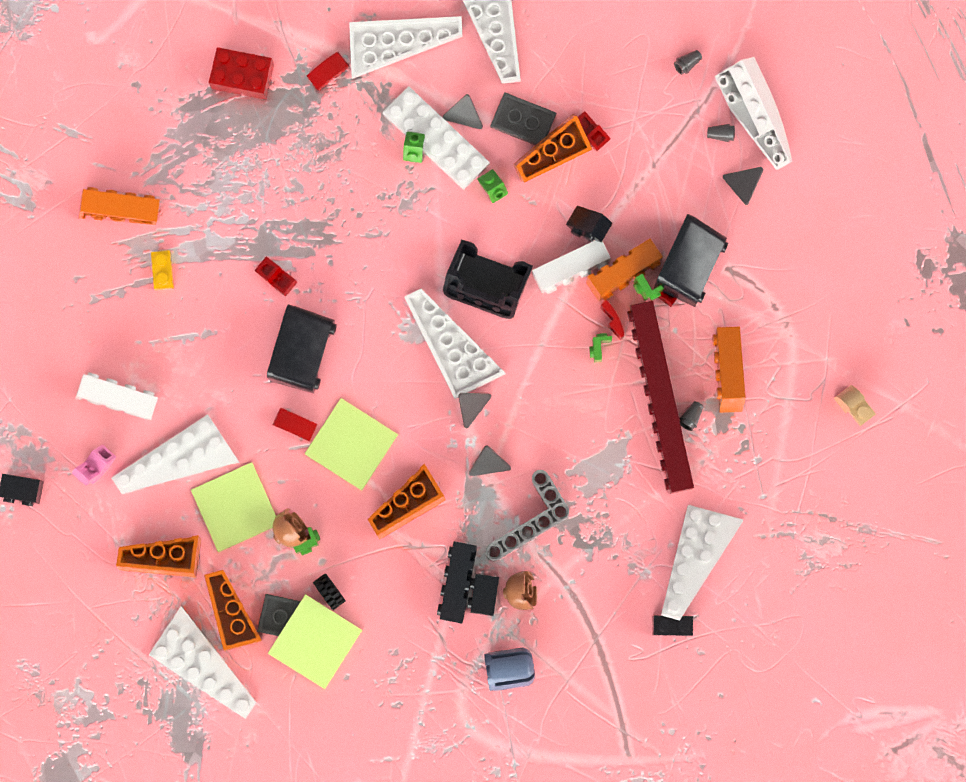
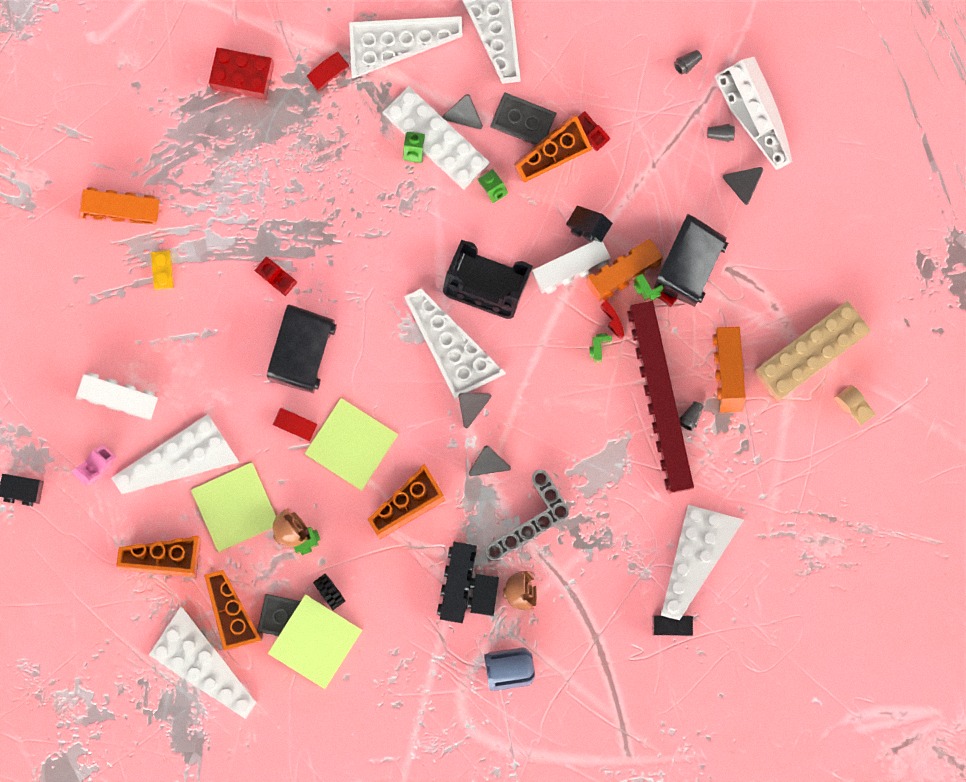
none -> tan brick [754,301,872,402]

